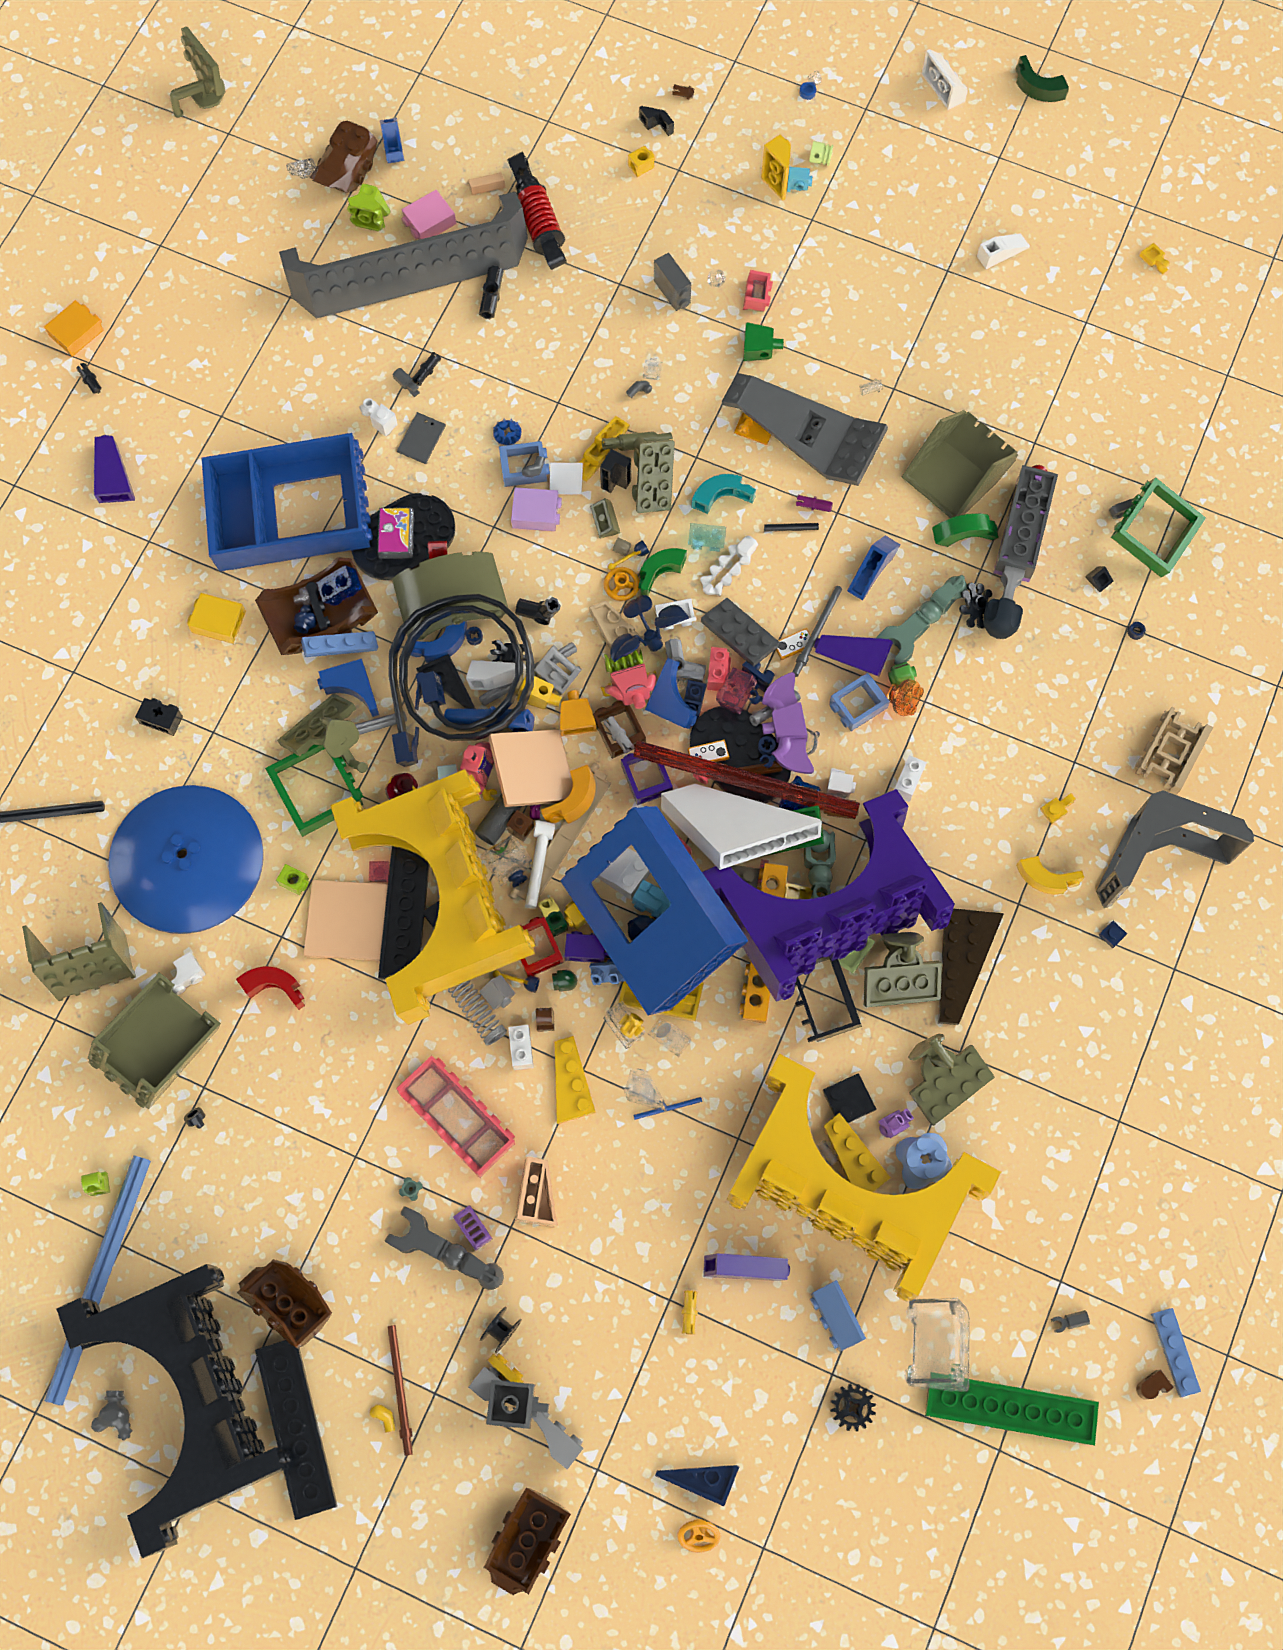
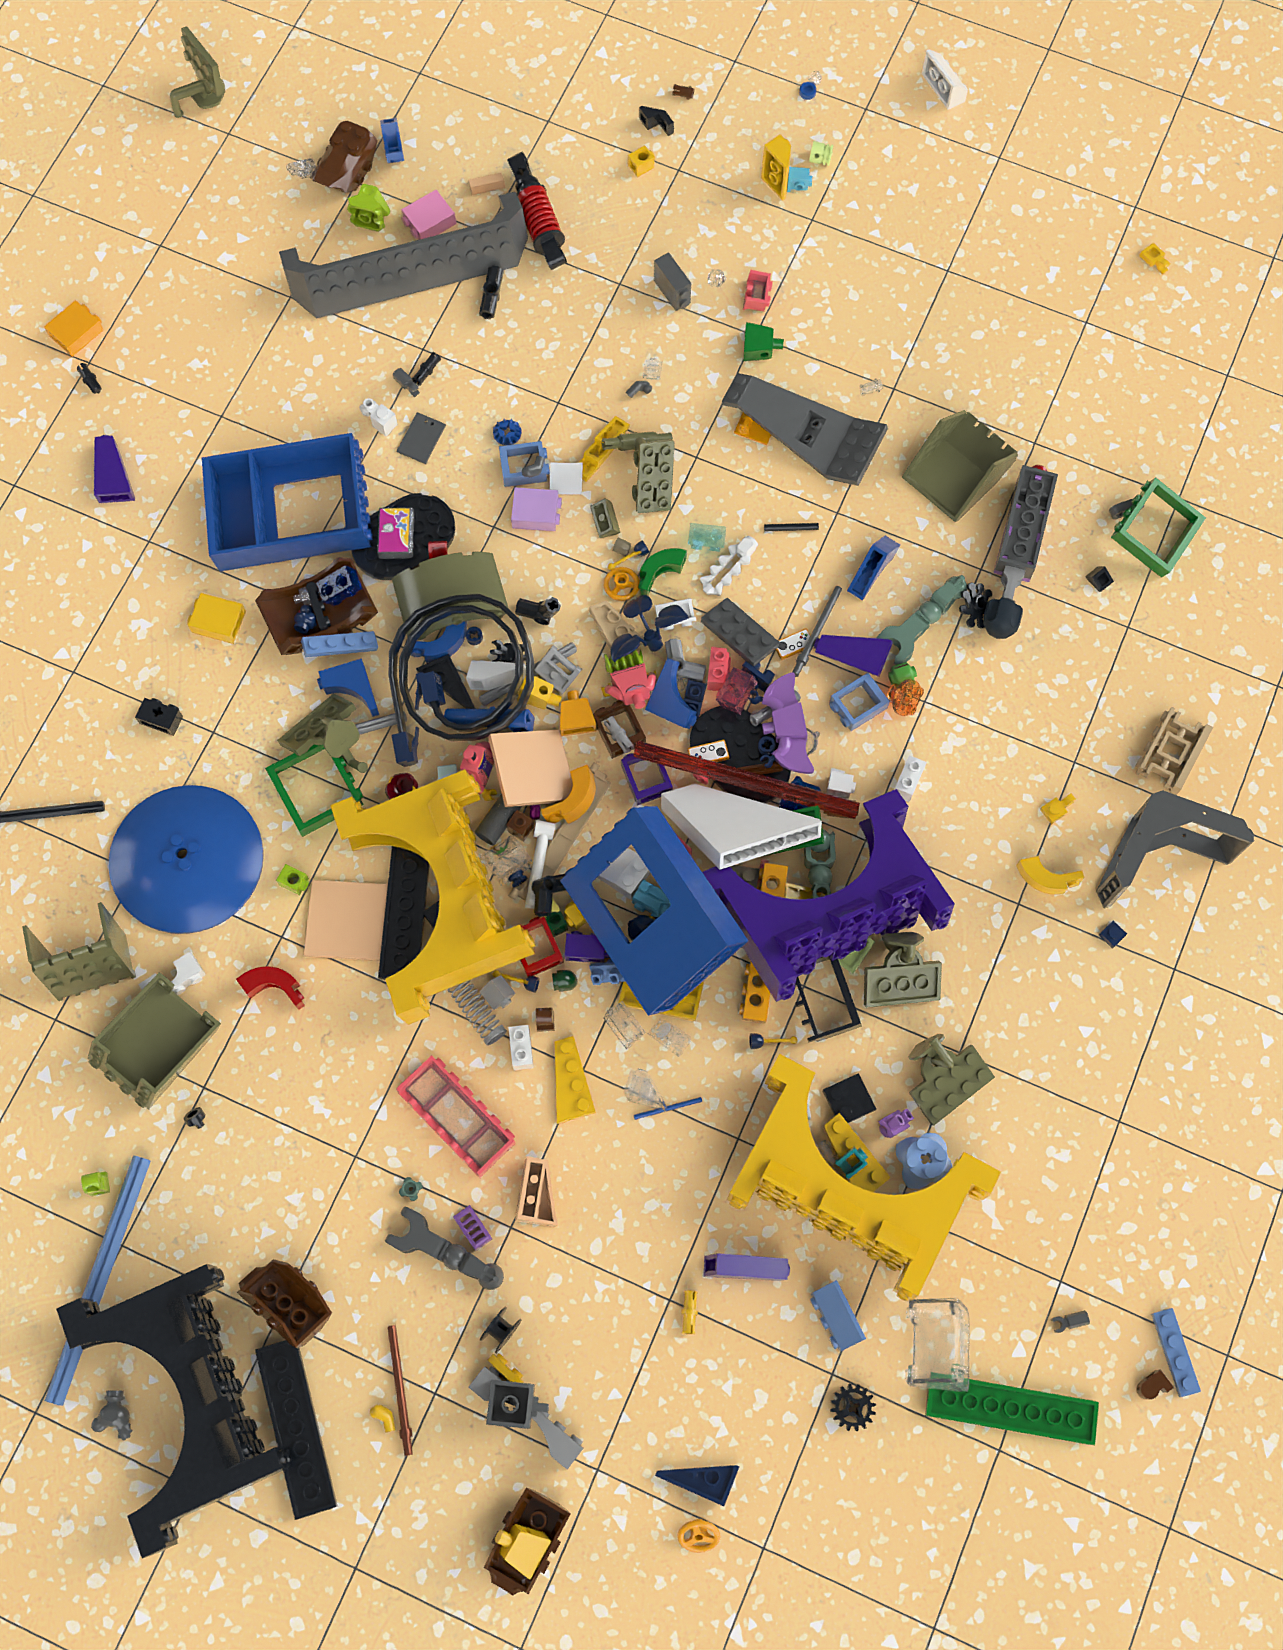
clear pink plate [369,861,390,882] -> none
black piece [600,449,631,493] -> none
yellow gear [619,1013,644,1038] -> none
teal arch [691,474,756,514] -> none
magenta axle [796,494,833,512] -> none
green arch [932,513,999,547] -> none
dark brown wing [938,908,1004,1025] -> none
white slope [977,233,1030,269] -> none
dark green arch [1016,55,1069,102] -> none
dark blue axle [1127,622,1146,640] -> none
none -> yellow torso [495,1524,552,1579]
none -> black piece [531,874,567,917]
none -> hinge [749,1033,798,1049]
none -> teal window [835,1146,868,1179]

